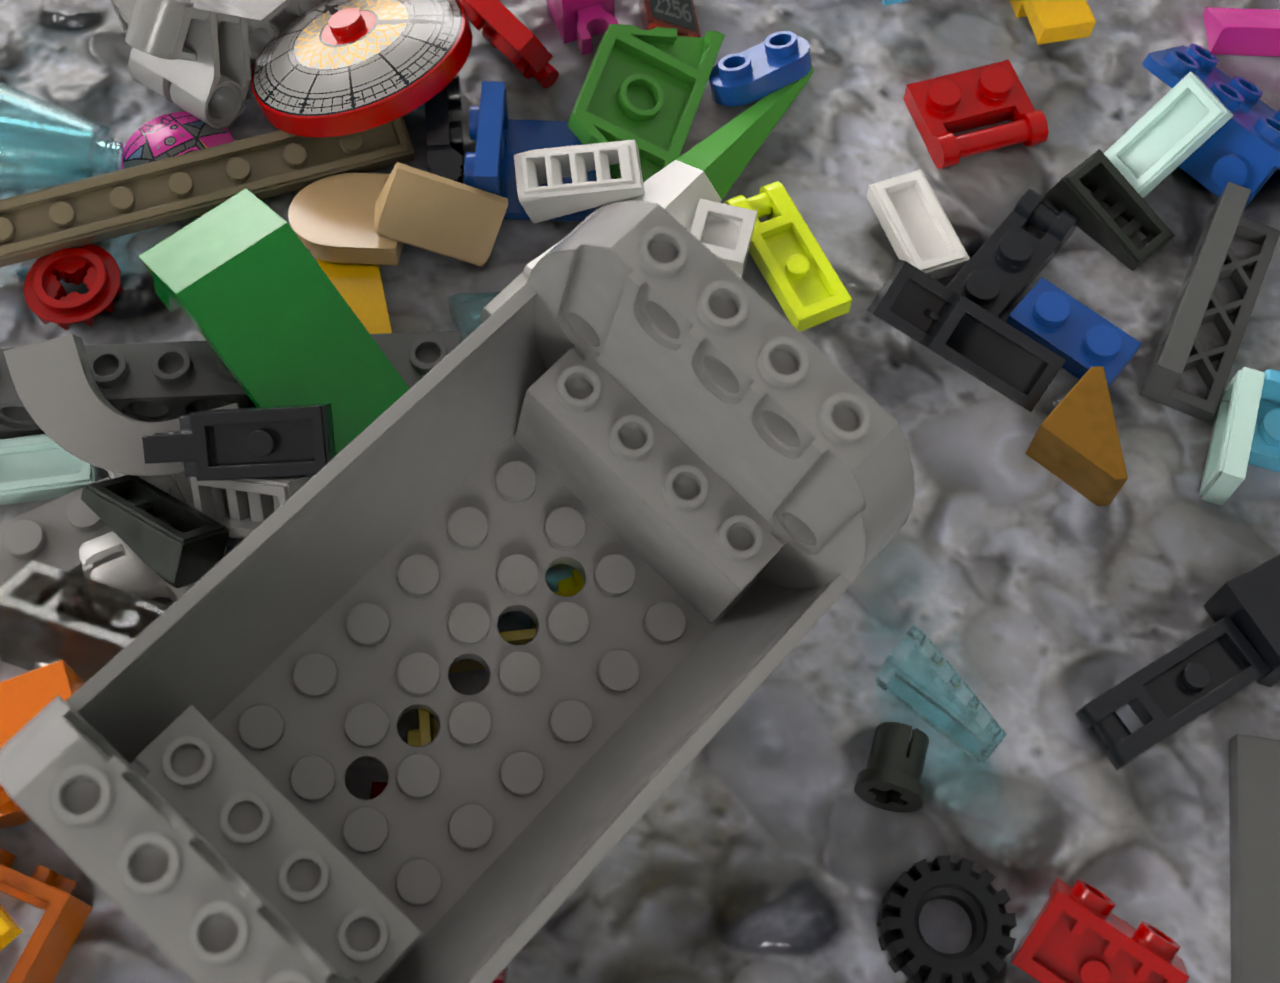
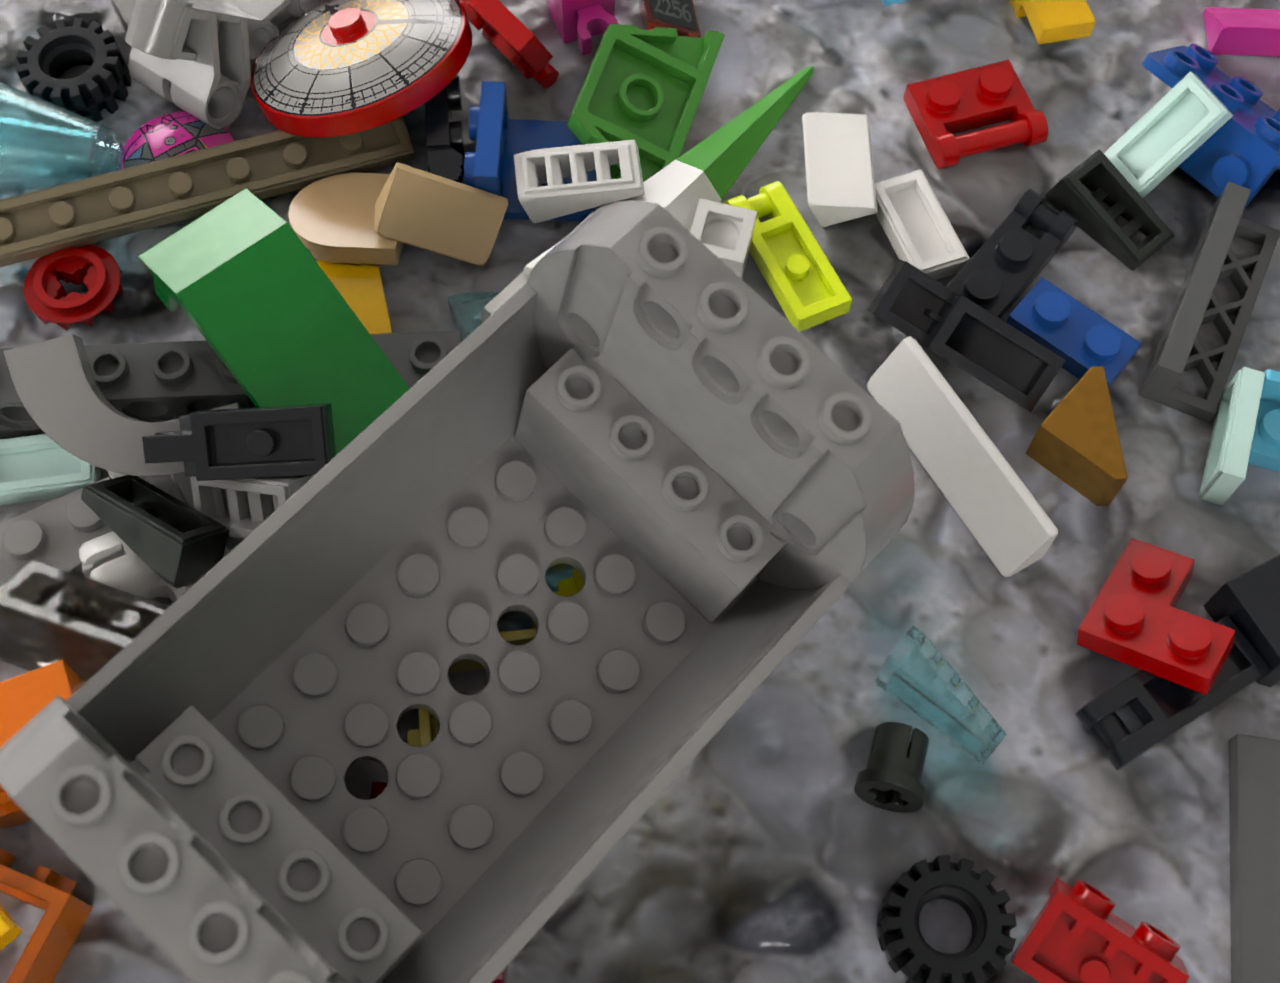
blue plate [709,31,812,107] -> none
none -> black tyre [15,18,131,127]
none -> white slope [802,112,878,228]
none -> white slope [867,336,1058,577]
none -> red plate [1077,538,1236,695]

